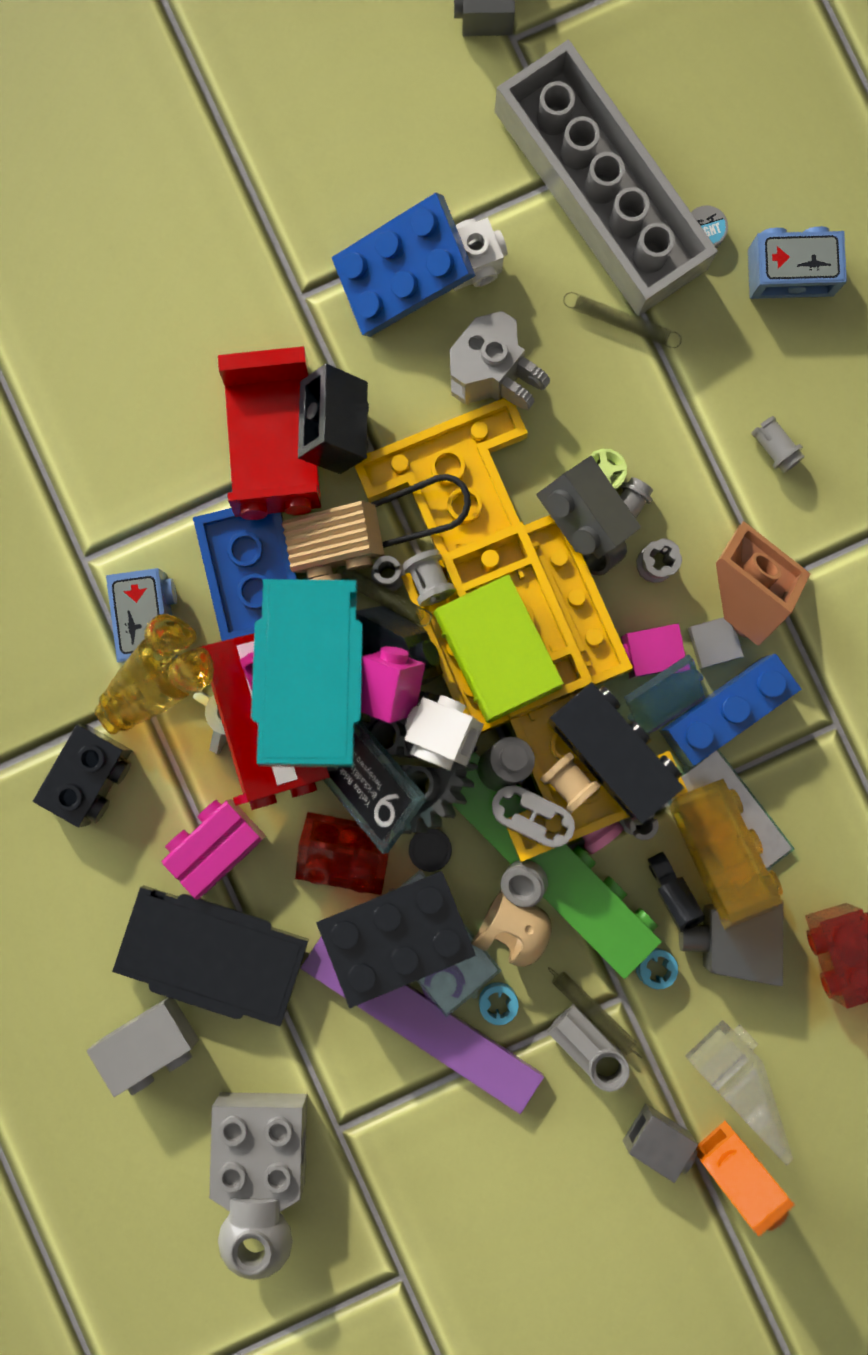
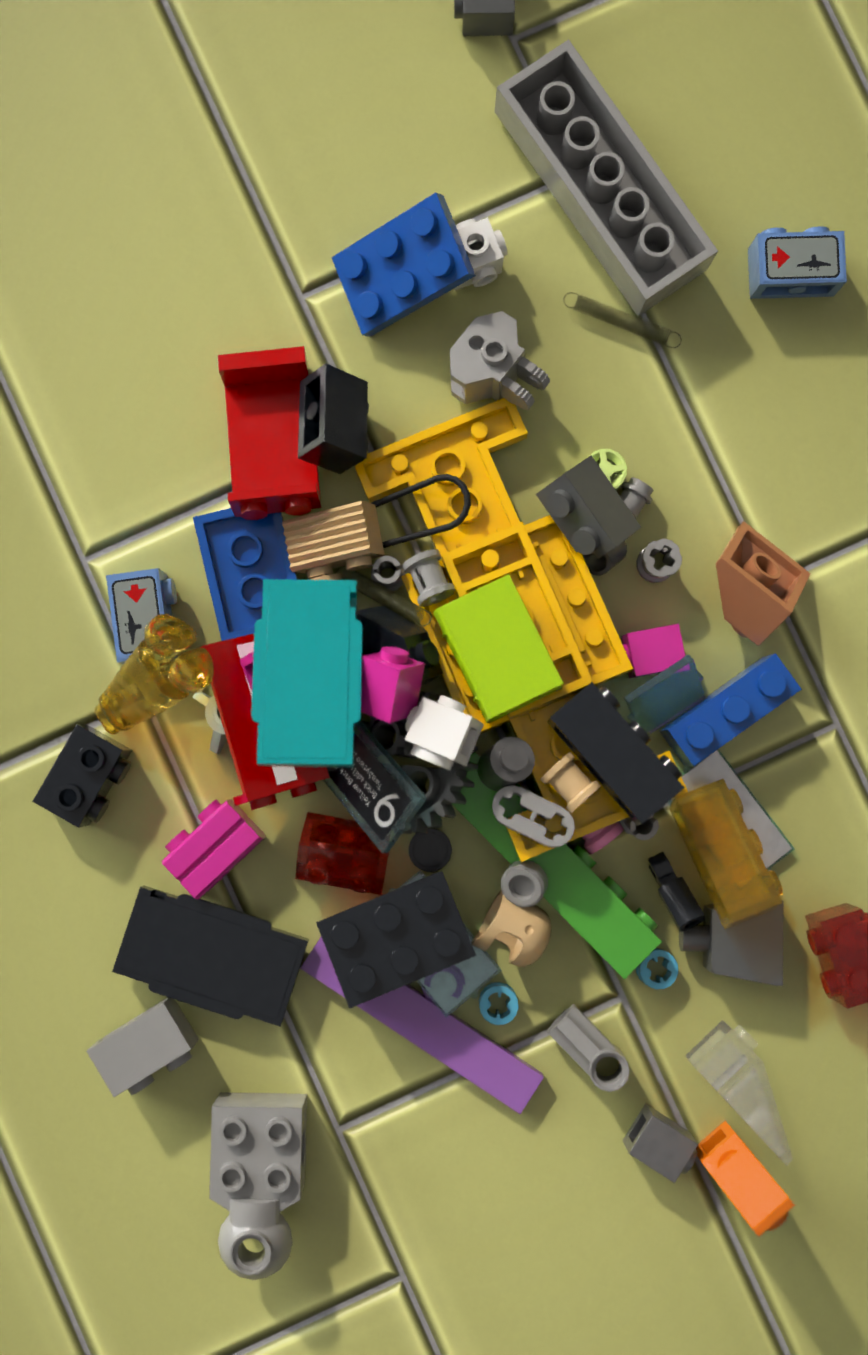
olive piece [548,967,642,1058] -> none
light grey tile [688,617,744,669] -> none
tile [691,205,728,248] -> none
light grey pin [751,416,805,473] -> none

